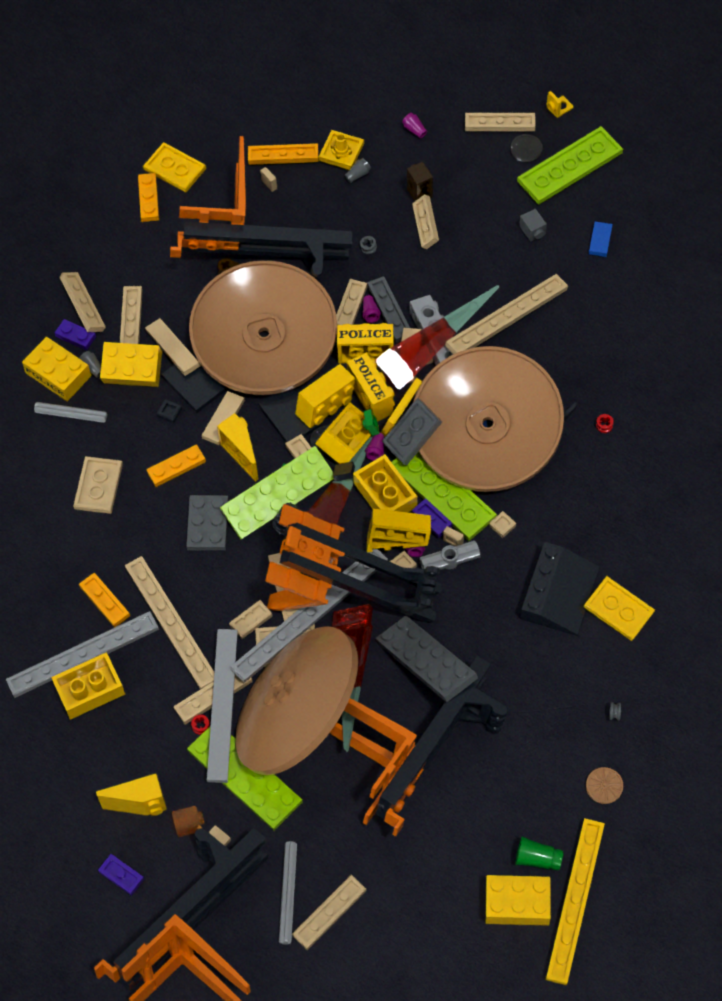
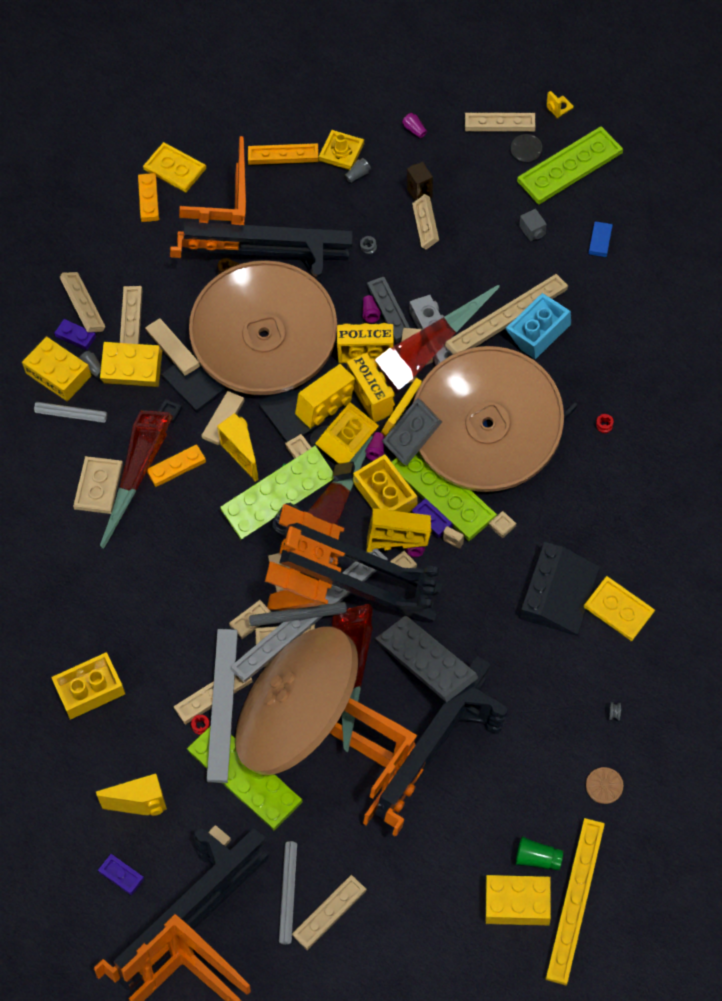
light grey tile [6,611,159,698] -> none
light orange plate [79,573,130,628] -> none
tan plate [125,556,214,689] -> none
clear orange brick [172,806,205,837] -> none
dark grey plate [187,495,228,550] -> none
tan tile [260,167,277,192] -> none
tan plate [336,279,367,325] -> none
green plate [363,409,380,436] -> none
light grey piece [420,541,480,570] -> none
none -> clear red plate [100,410,173,549]
none -> dark grey axle [249,602,347,626]
none -> medium azure slope [506,293,571,359]

